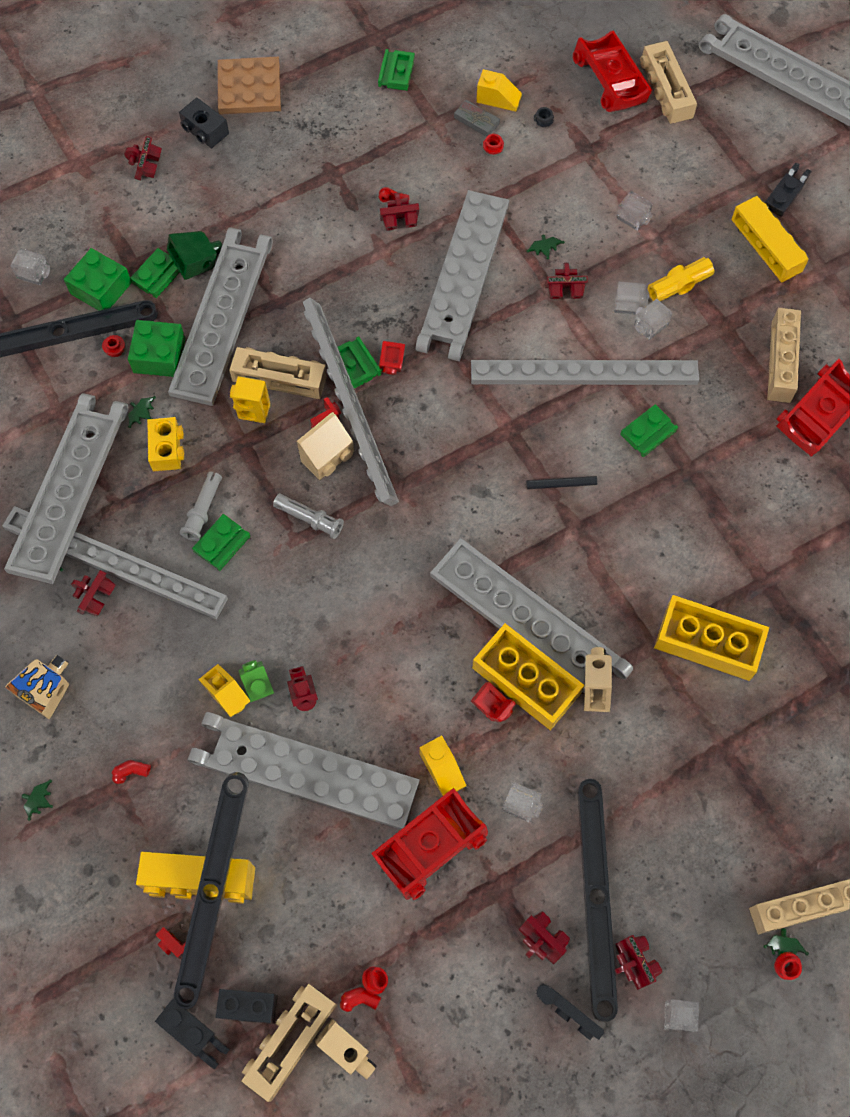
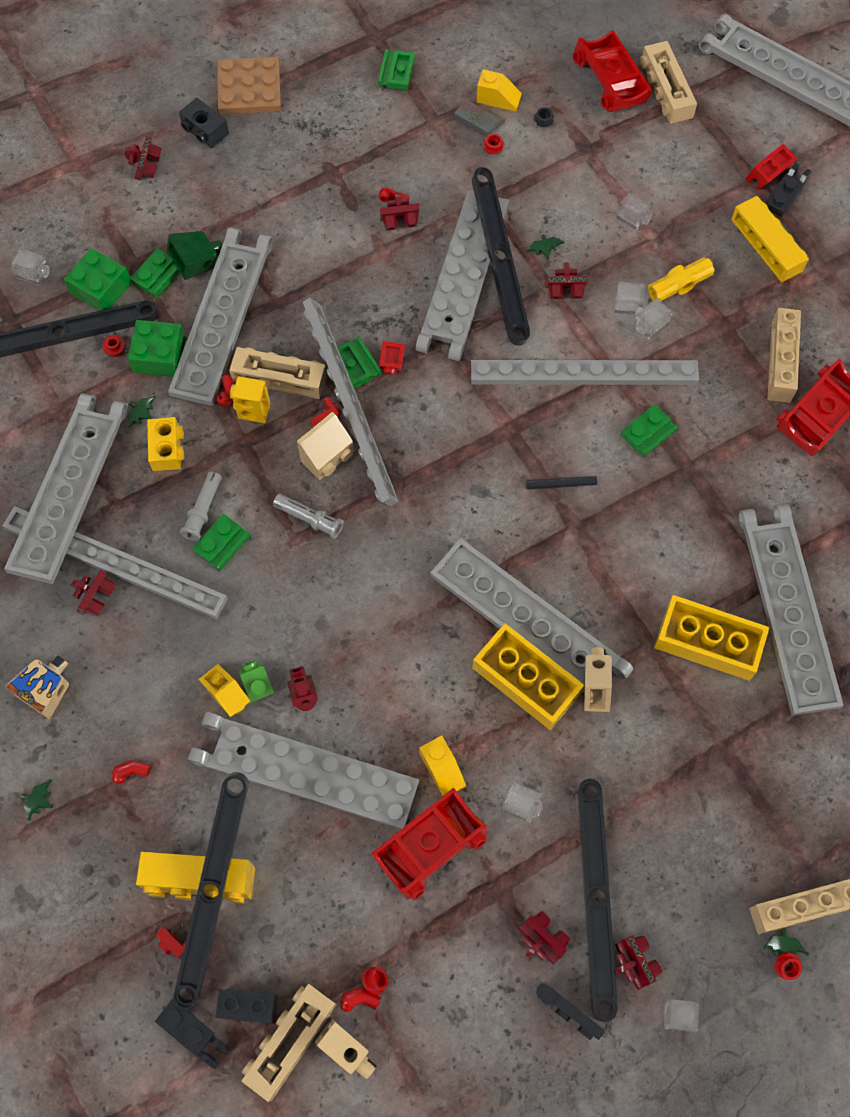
red bracket [471,682,516,722] -> none
none -> red arm [217,374,235,406]
none -> black beam [472,167,530,346]
none -> light grey hinge [739,504,844,716]
none -> red hinge [745,144,797,190]

